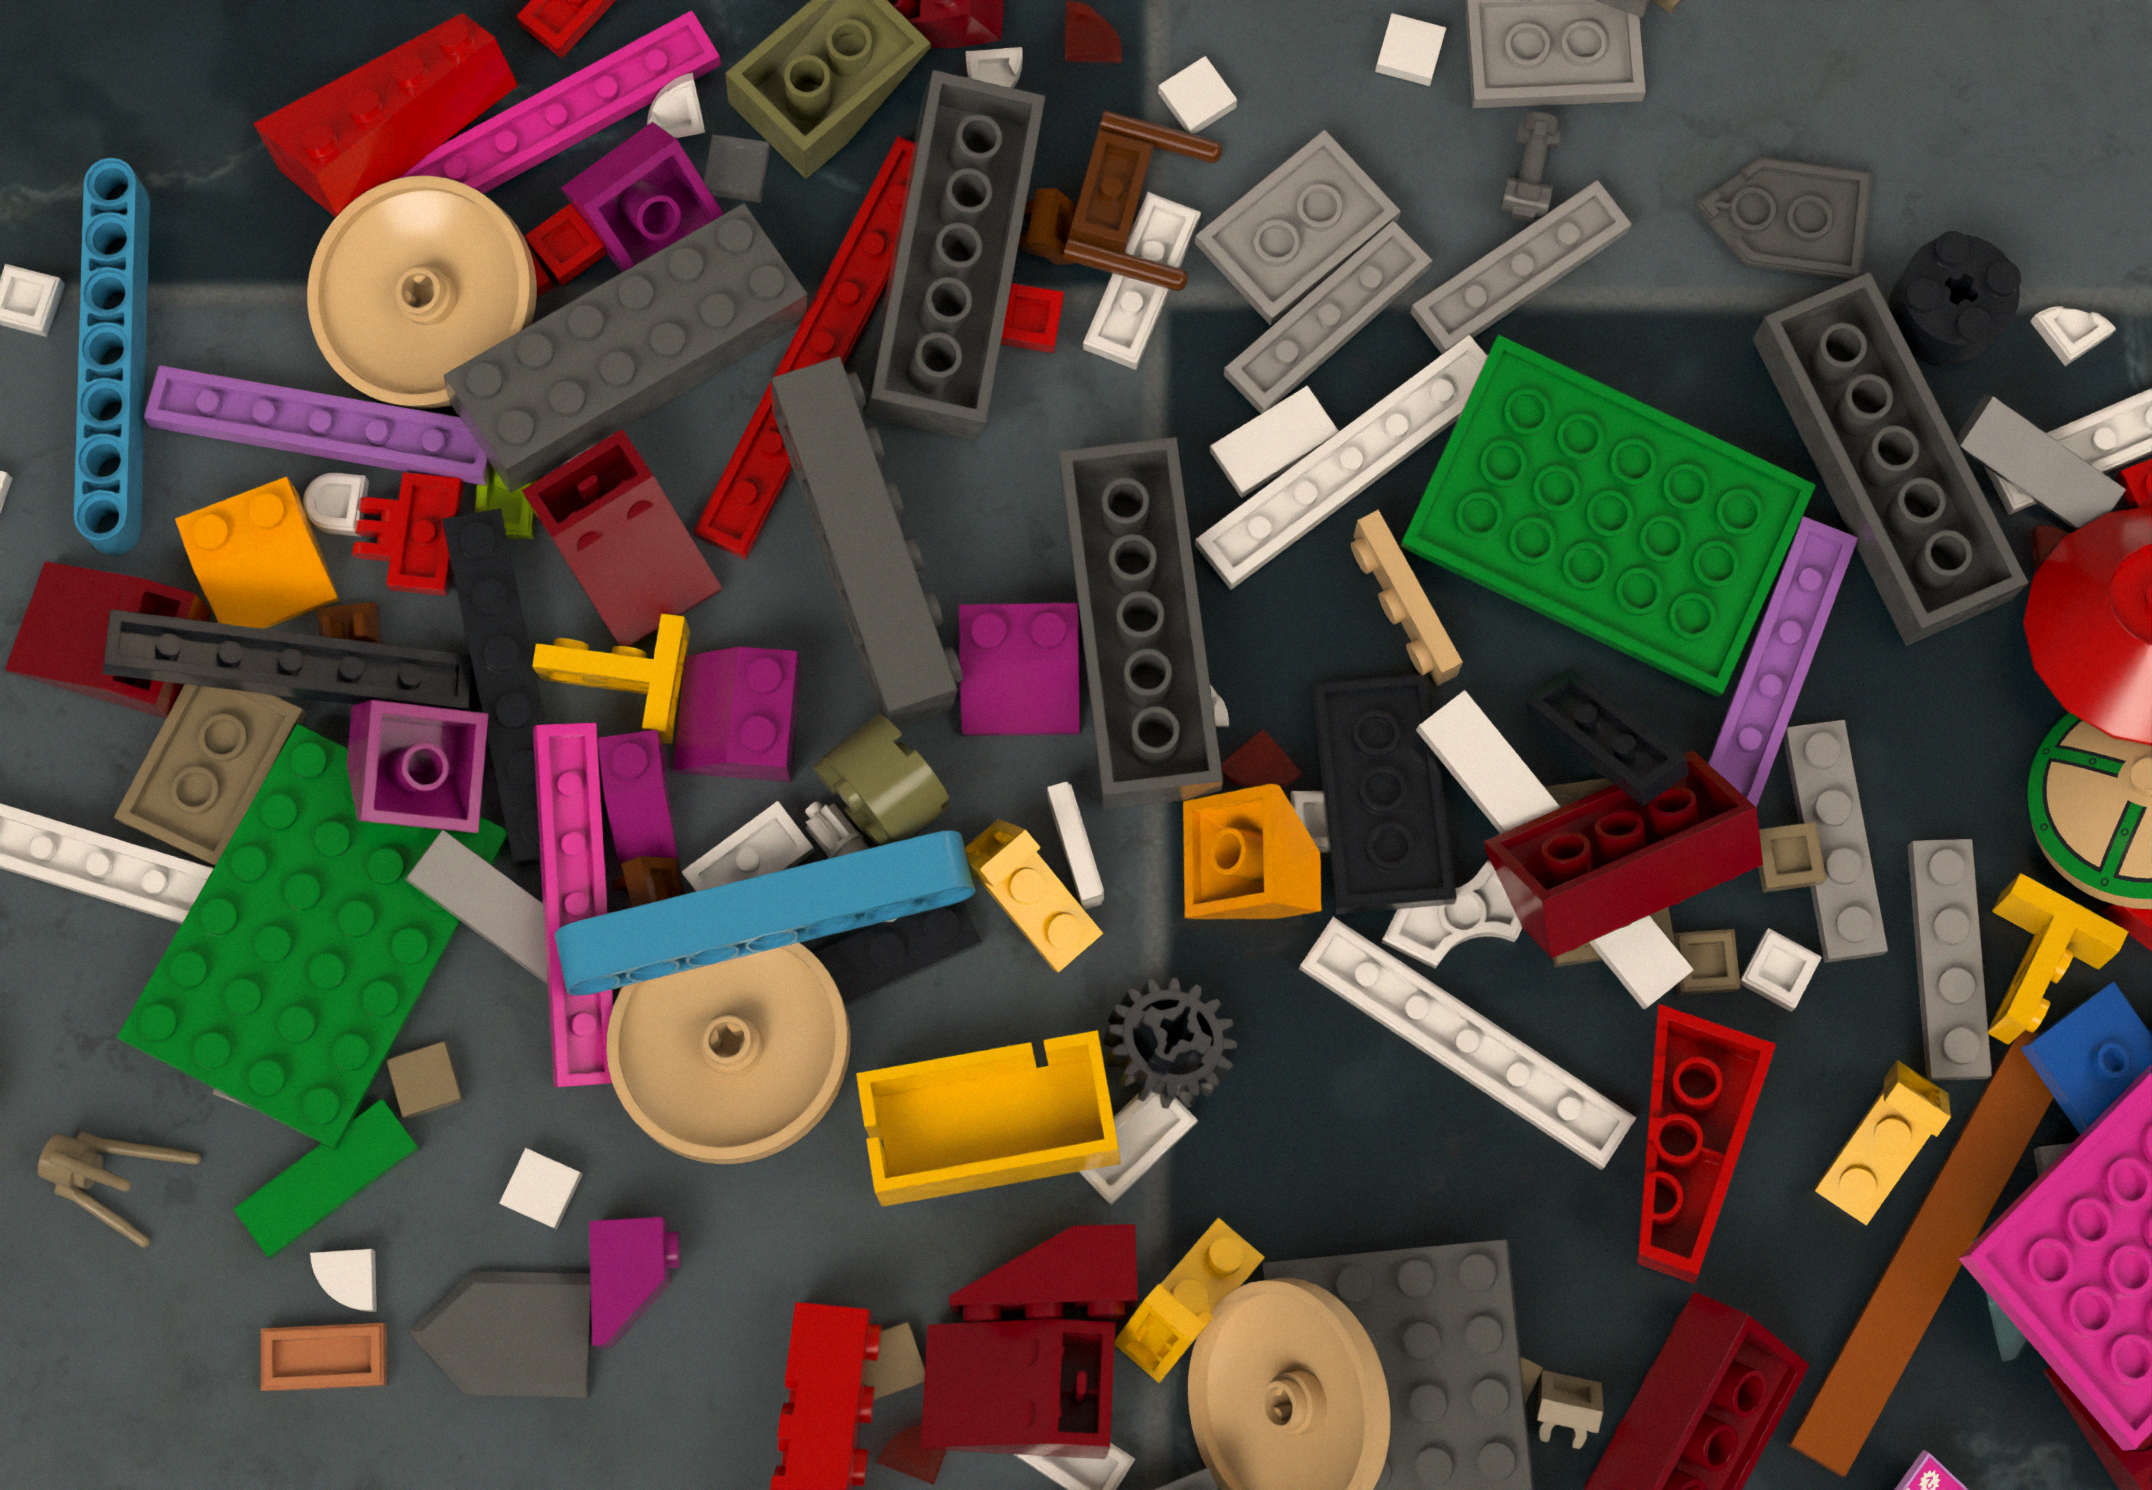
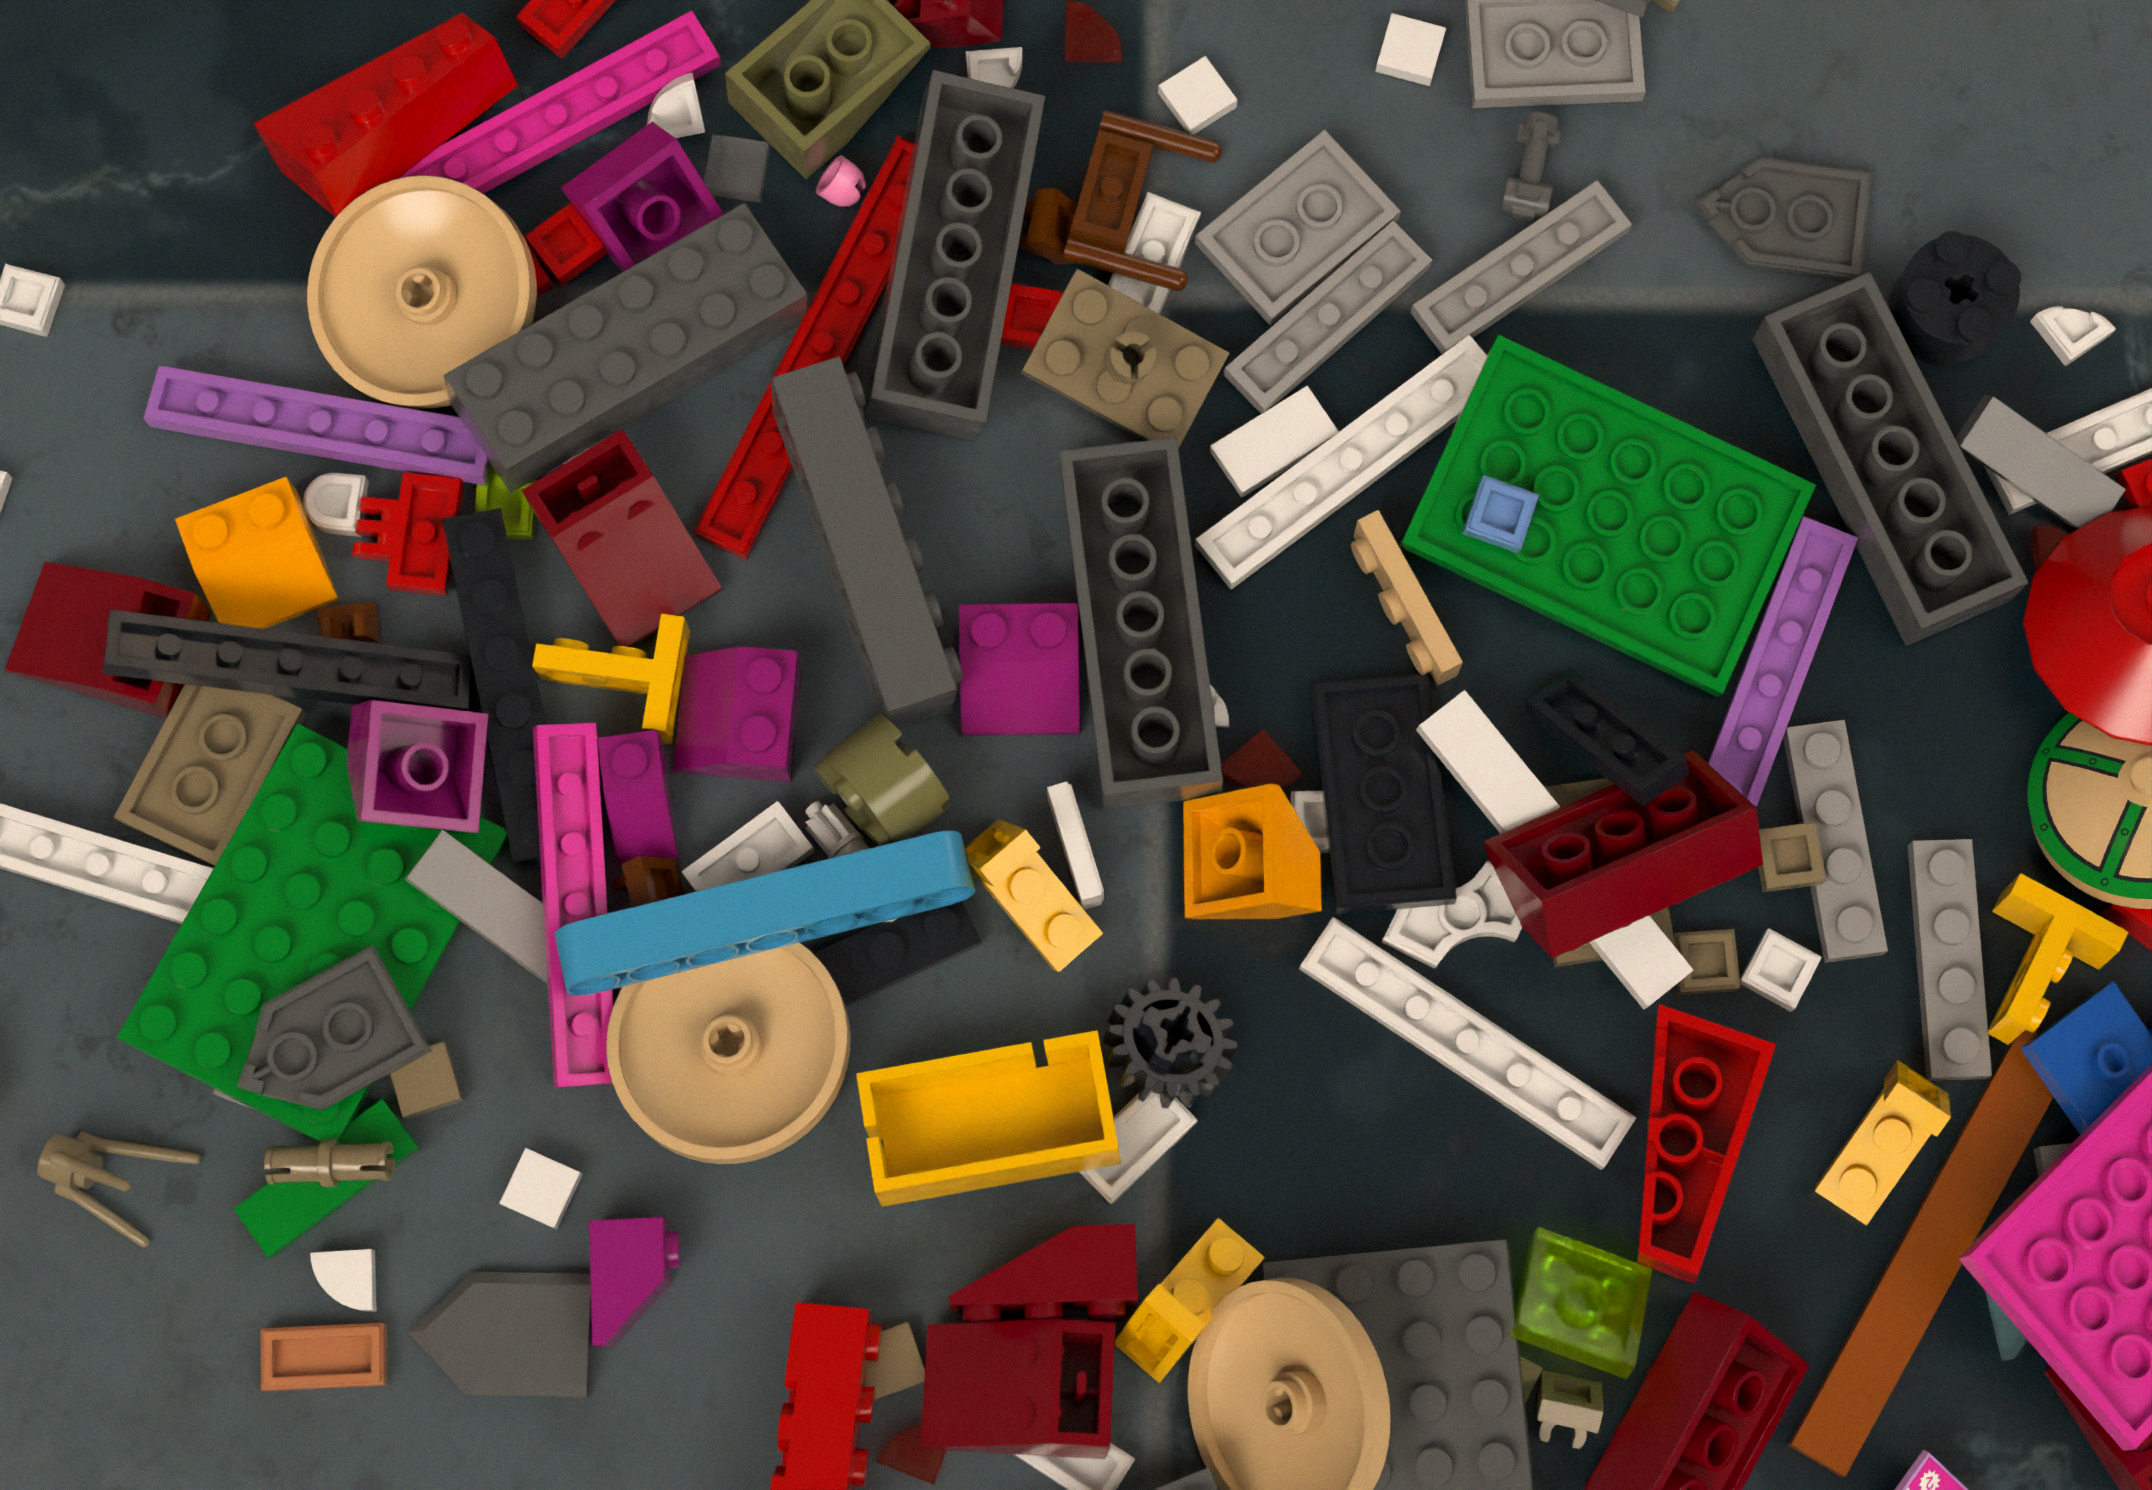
dark azure beam [74,158,150,556] -> none
none -> dark grey tile [237,945,432,1111]
none -> dark tan pin [264,1138,395,1188]
none -> bright pink hinge [816,155,866,207]
none -> dark tan plate [1020,269,1229,449]
none -> medium blue tile [1462,475,1539,553]
none -> clear neon green plate [1510,1227,1652,1379]

